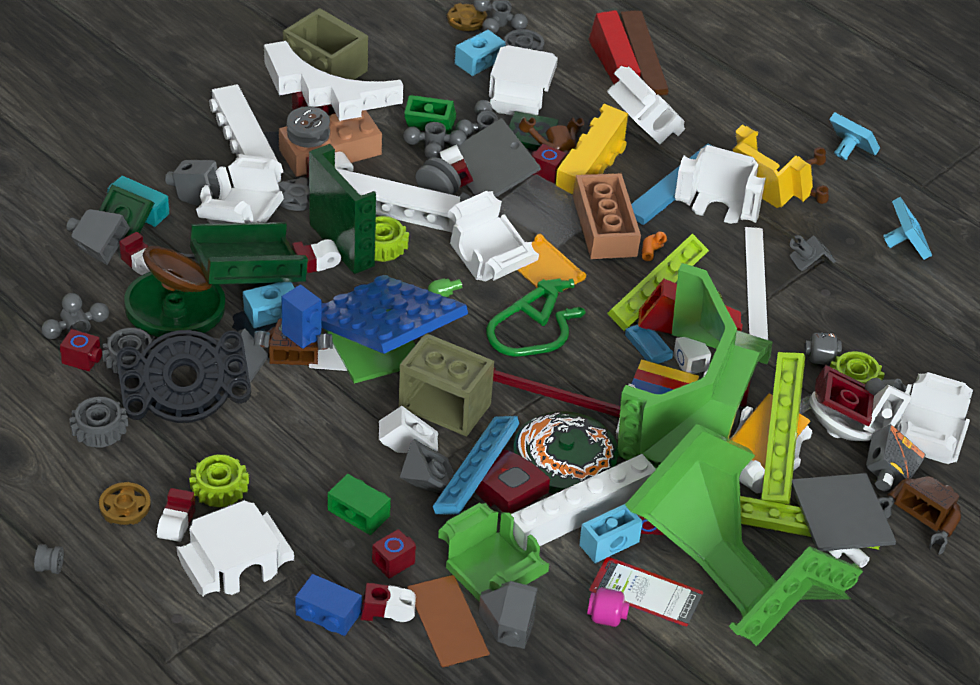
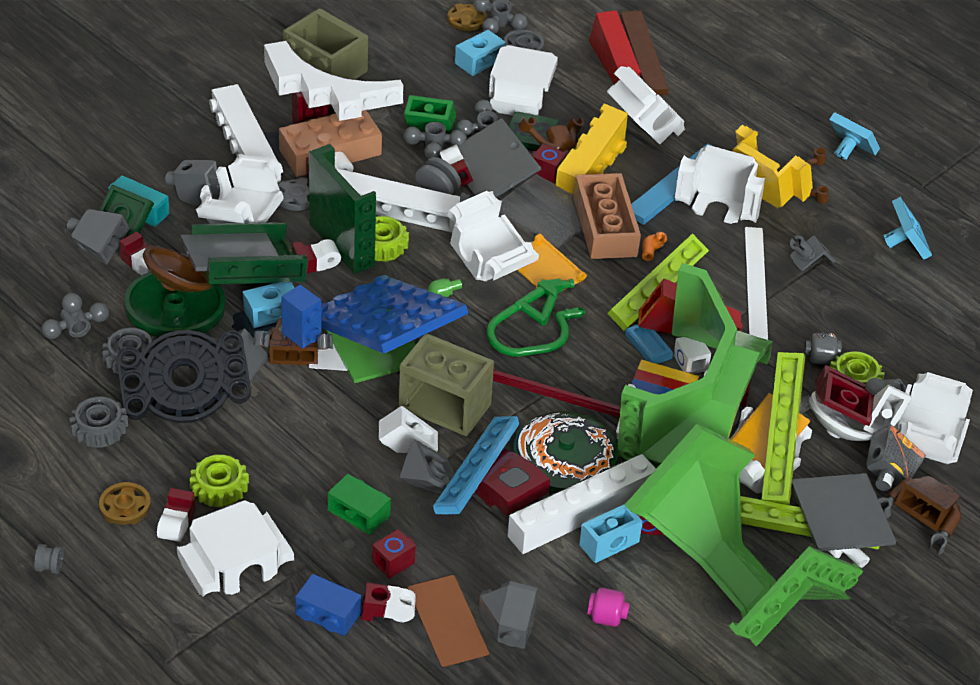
dark red brick [60,329,102,372] -> none
dark grey head [287,106,330,148] -> none
bright green piece [439,503,549,602] -> none
sticker [589,557,703,627] -> none
none -> dark grey piece [180,233,279,271]

